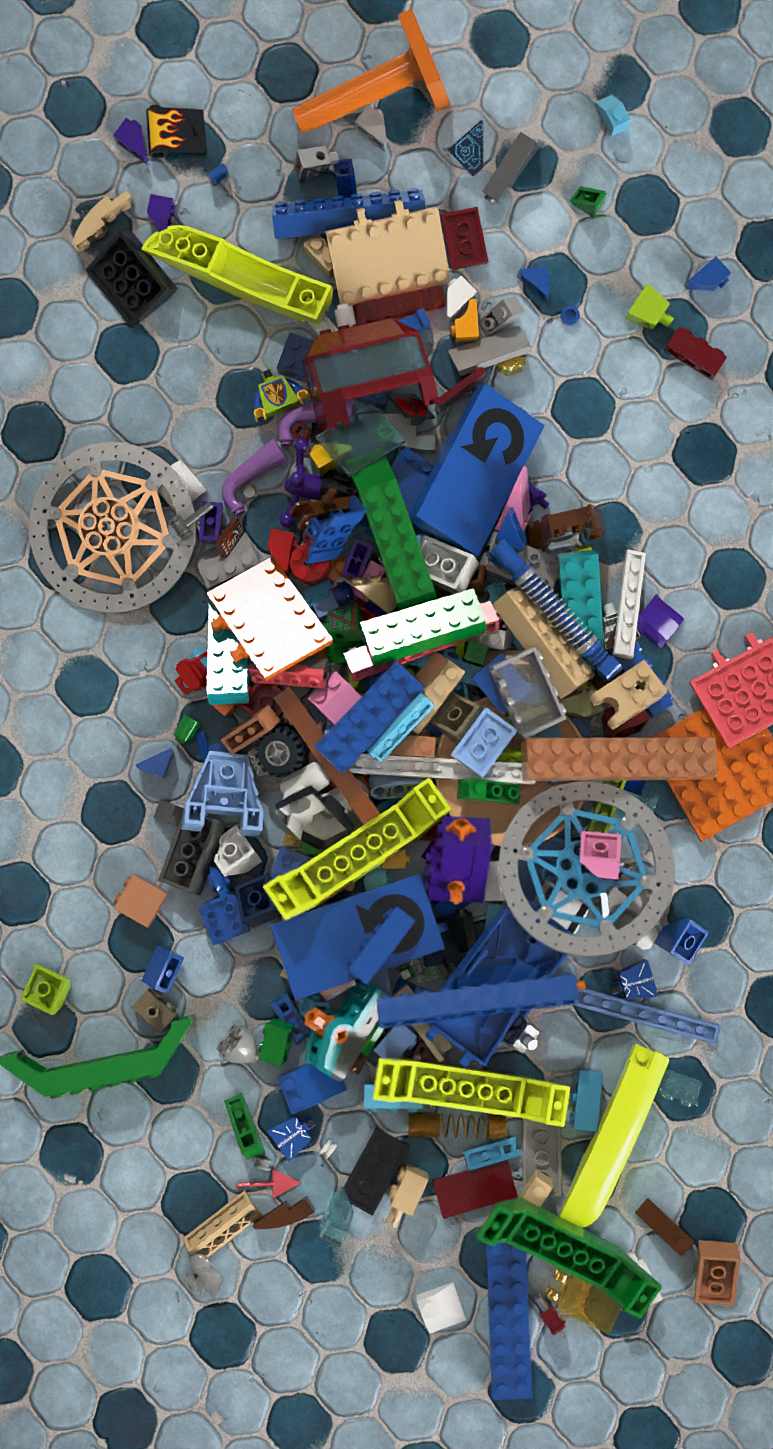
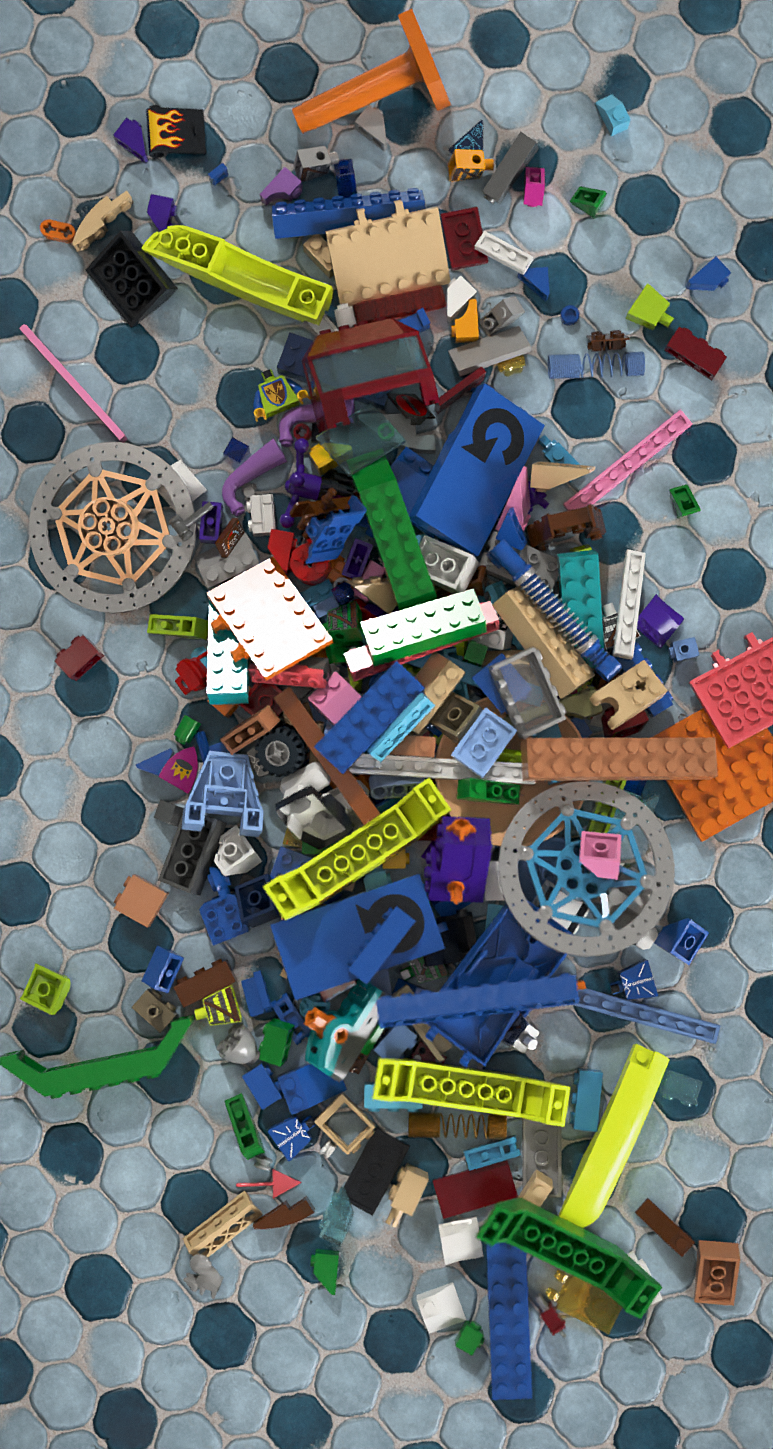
none -> bright pink tile [19,324,127,443]
none -> orange beam [40,219,76,243]
none -> dark red brick [54,635,105,681]
none -> lime slope [147,614,208,640]
none -> dark pink sticker [158,746,198,794]
none -> reddish brown brick [173,958,237,1008]
none -> torso [194,984,243,1026]
none -> clear blue tile [223,437,249,464]
none -> blue panel [241,970,273,1018]
none -> blue brick [242,1062,283,1110]
none -> white brick [247,494,276,537]
none -> medium lavender arch [260,167,302,206]
none -> green slope [310,1249,339,1295]
none -> tan window [314,1092,375,1156]
none -> white slope [439,1216,483,1265]
none -> light orange torso [448,149,494,182]
none -> green brick [454,1320,485,1356]
none -> white tile [475,231,533,275]
none -> dark pink slope [523,167,545,207]
none -> tan slope [530,461,595,492]
none -> dark azure hinge [538,435,580,483]
none -> medium blue piece [548,351,645,379]
none -> bright pink tile [563,409,692,511]
none -> reddish brown hinge [586,330,630,352]
none -> medium blue brick [668,637,699,663]
none -> green slope [669,484,701,518]

